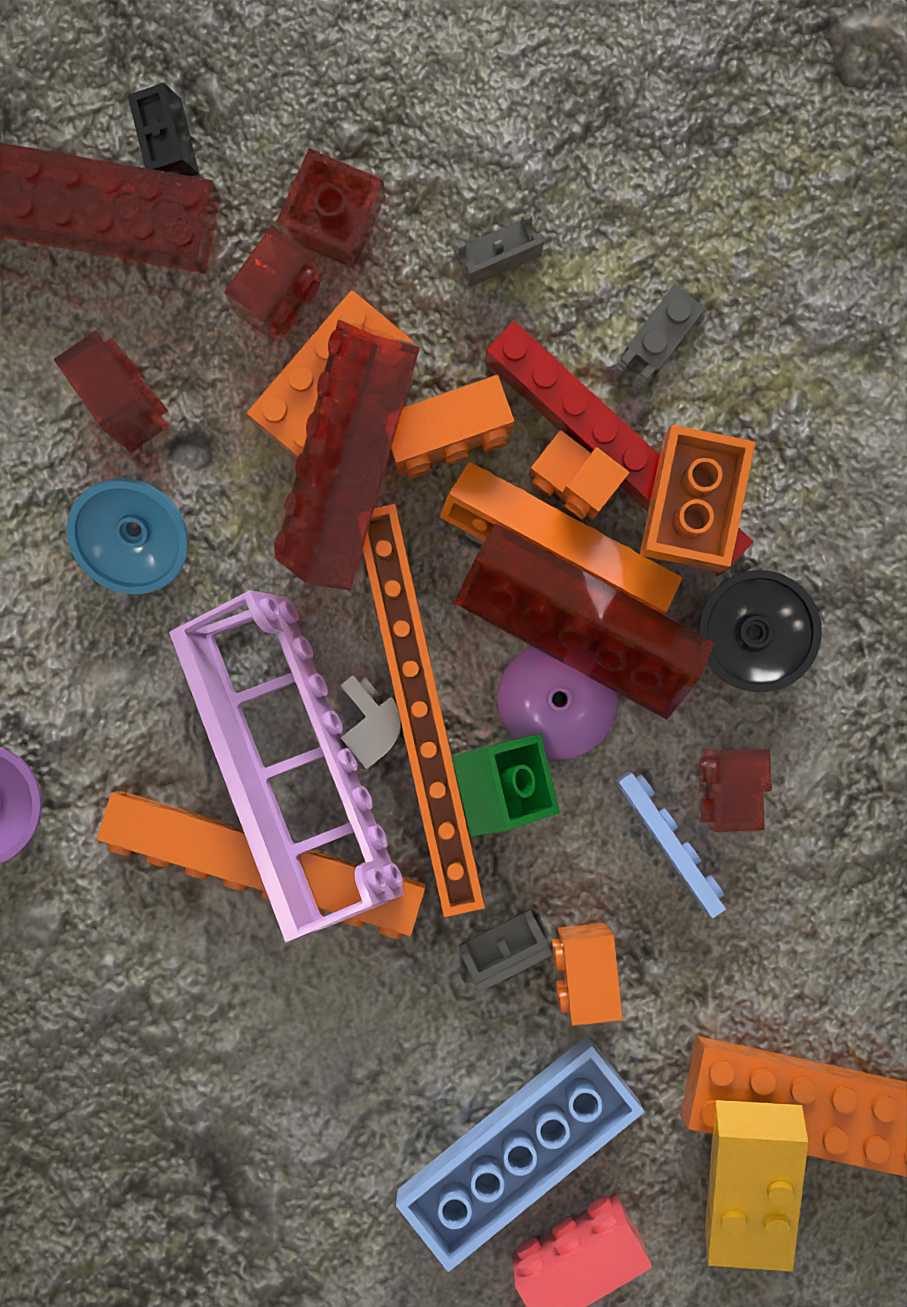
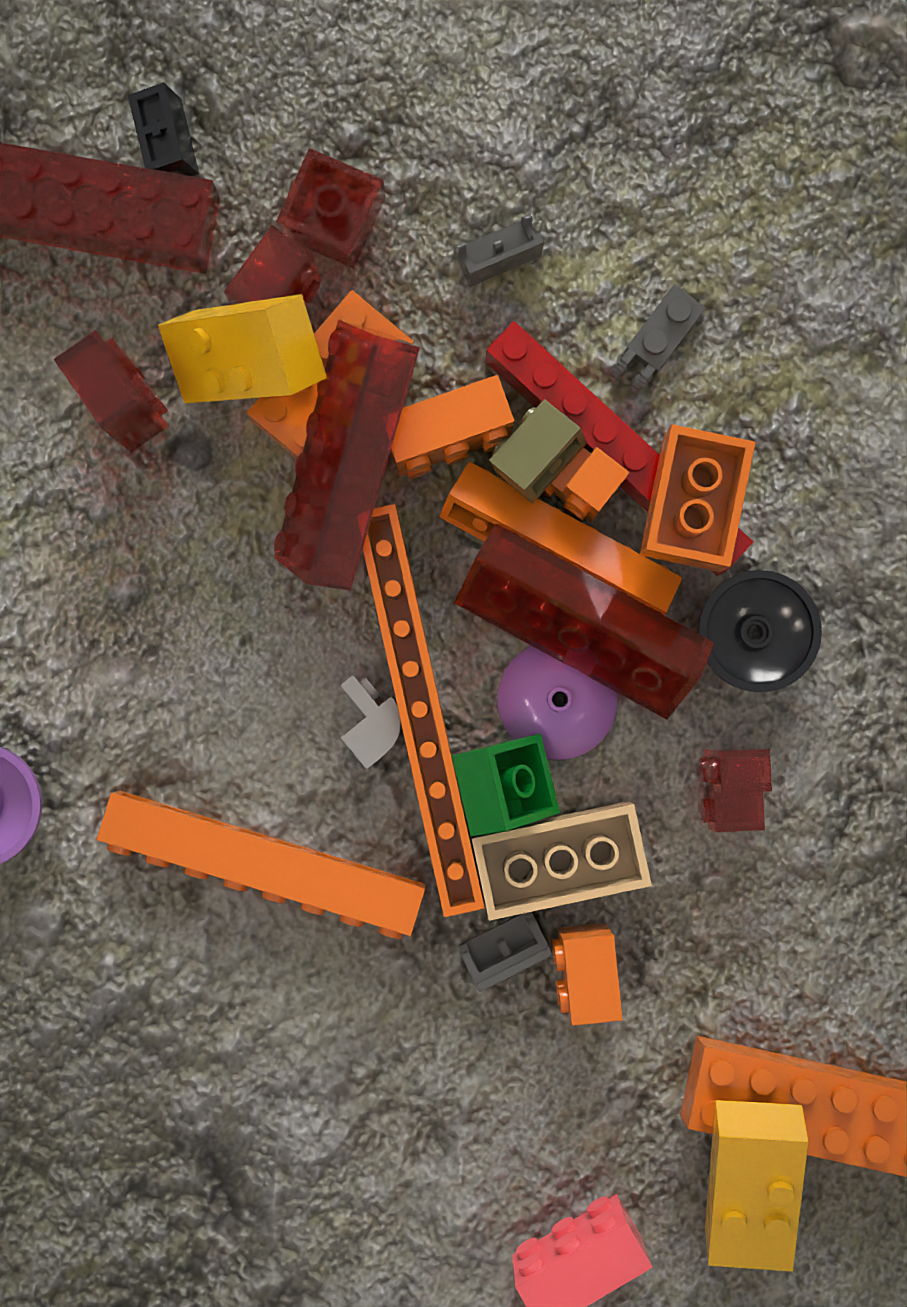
dark azure dish [67,478,189,594] -> none
lavender window [169,590,405,942] -> none
light blue brick [396,1035,644,1272] -> none
light blue plate [614,771,726,919] -> none
none -> yellow brick [158,294,327,404]
none -> tan brick [471,801,652,921]
none -> olive brick [489,399,587,504]

